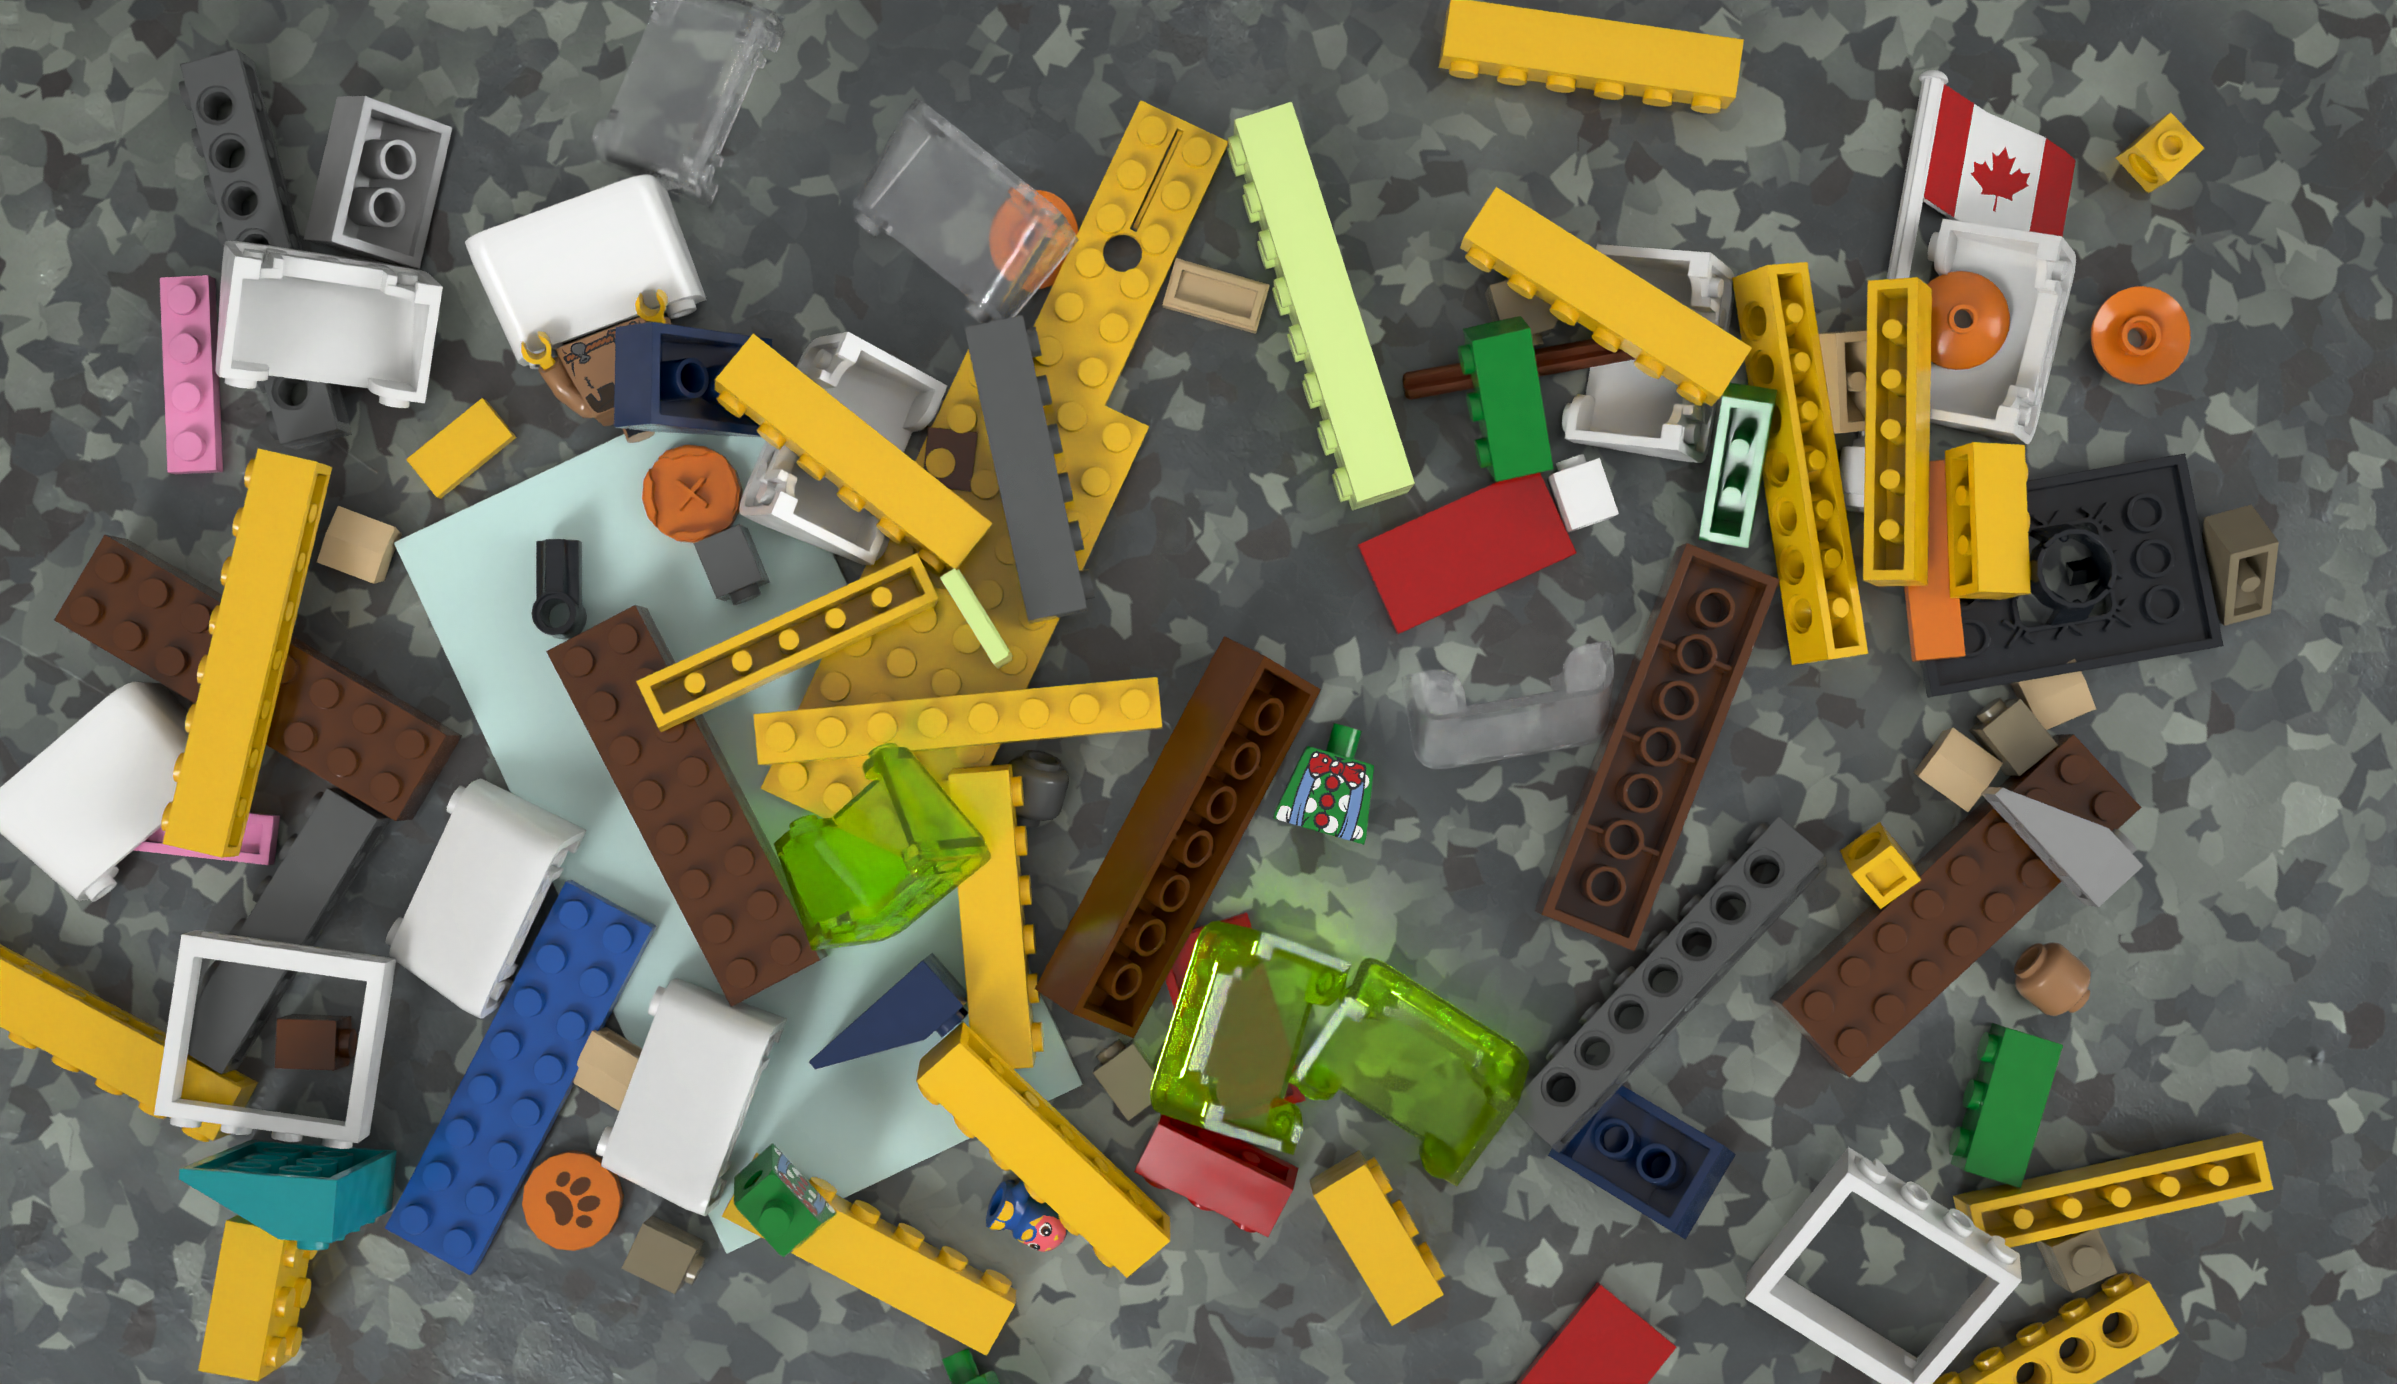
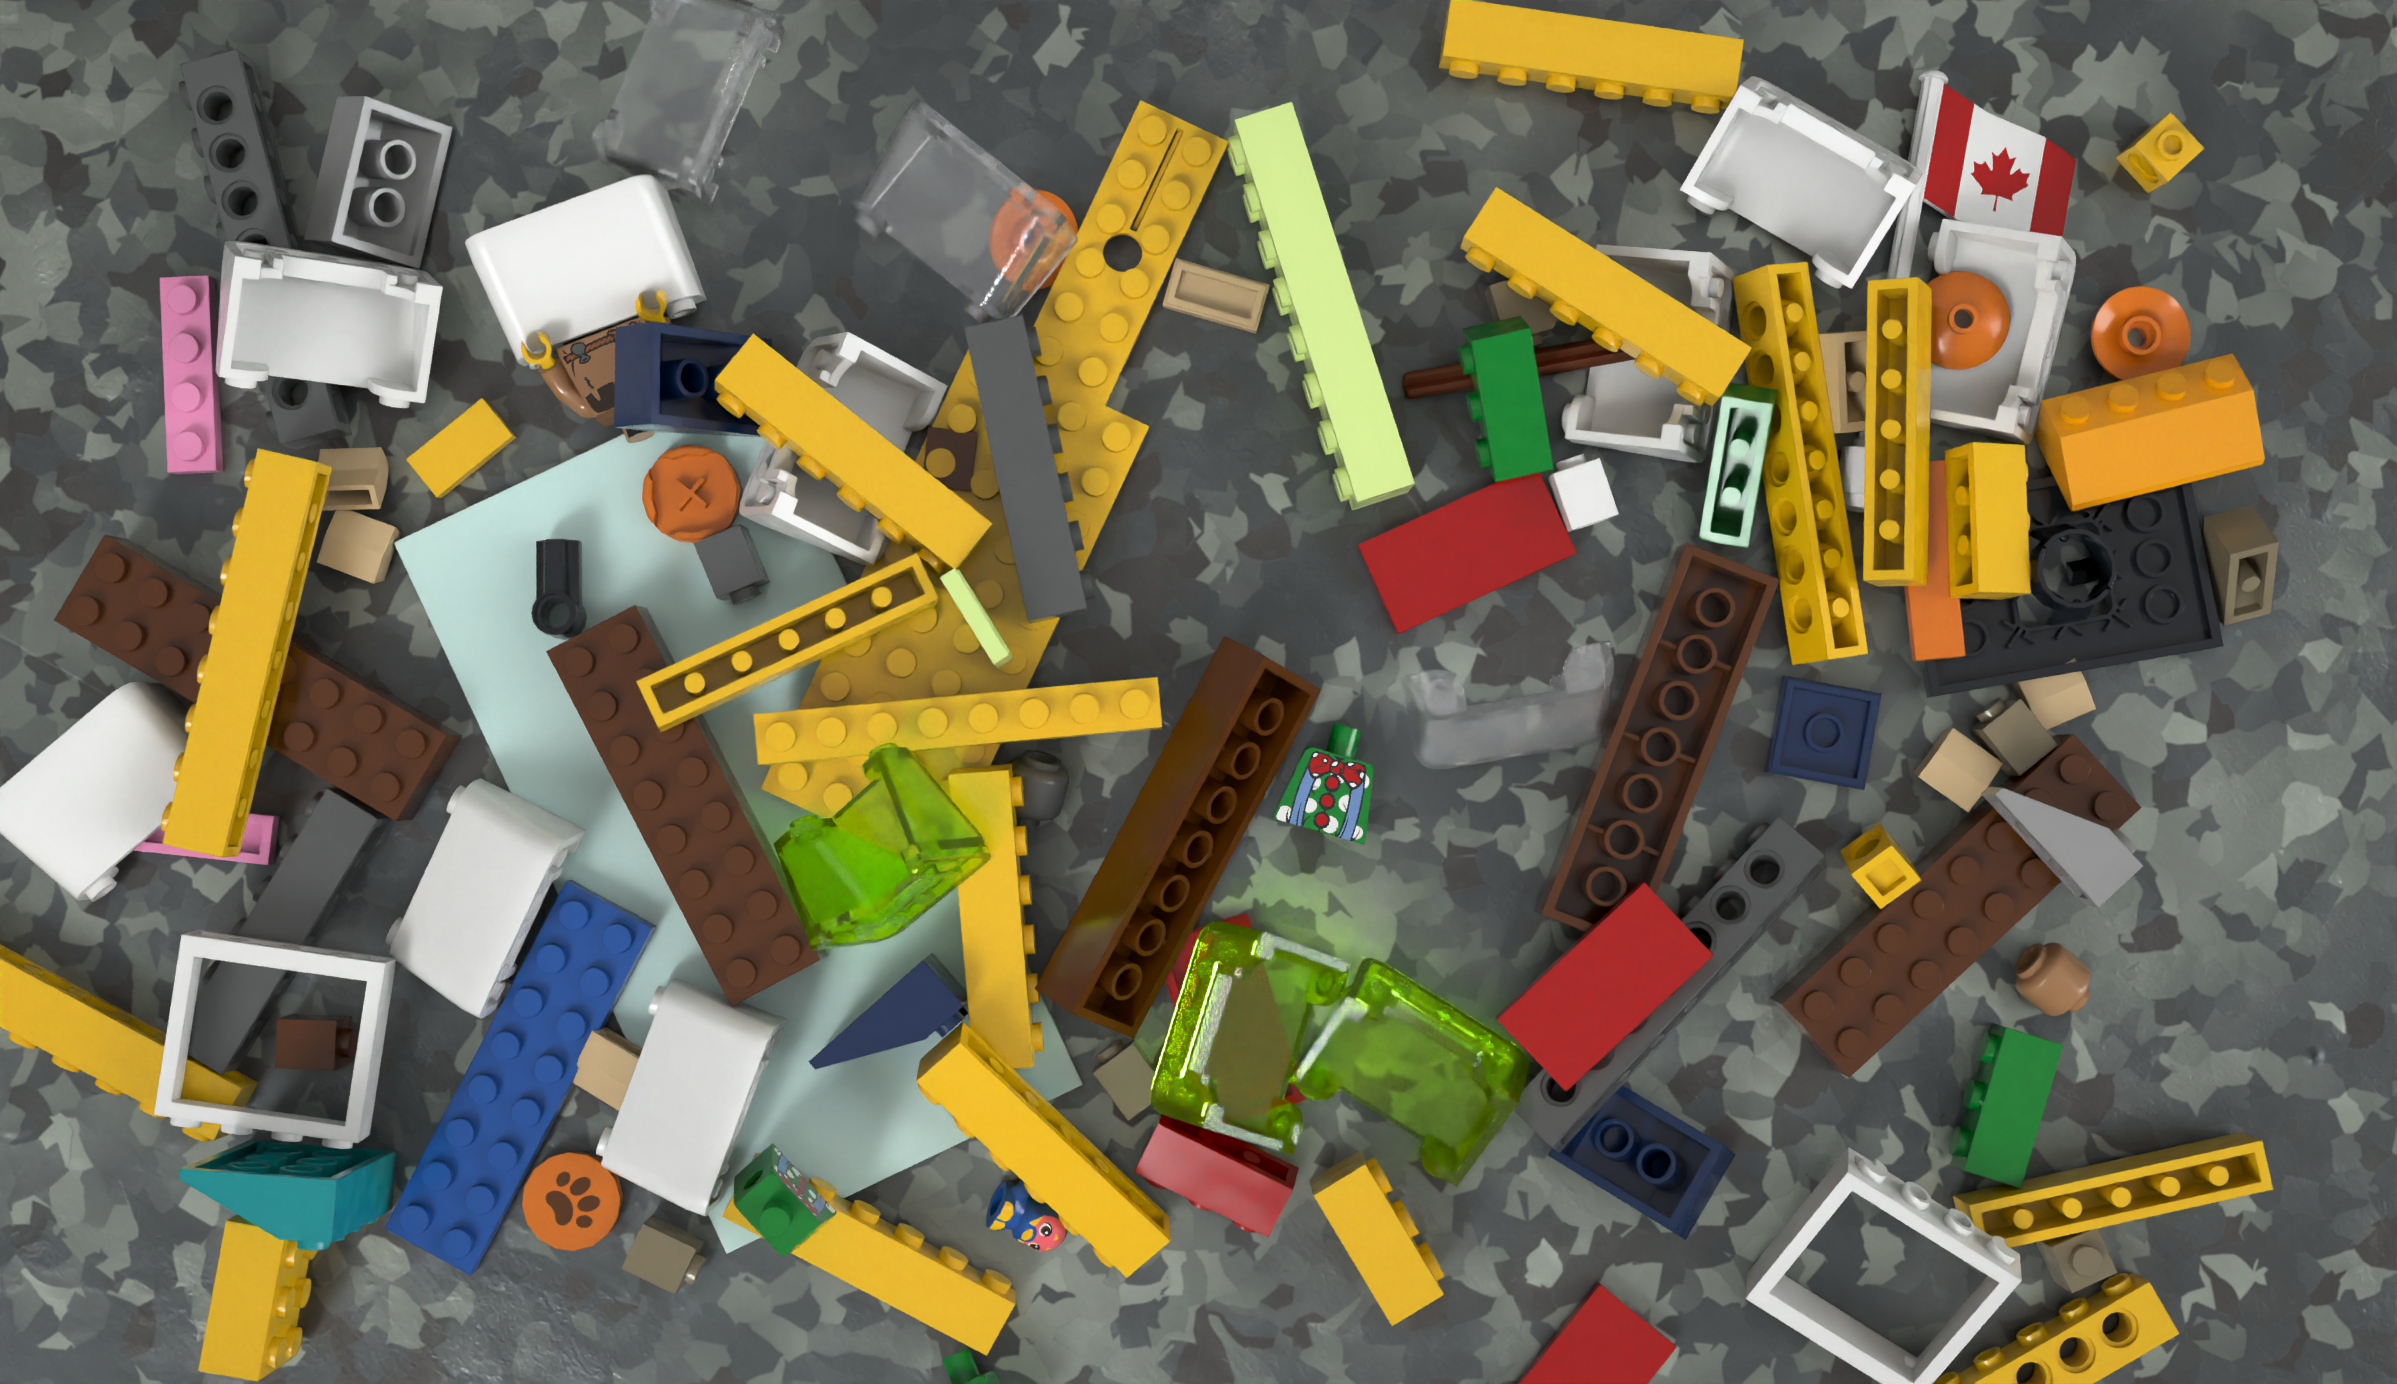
none -> tan piece [318,447,390,511]
none -> red tile [1496,880,1714,1092]
none -> white windscreen [1680,76,1922,289]
none -> dark blue tile [1764,676,1882,790]
none -> light orange slope [2034,353,2265,512]

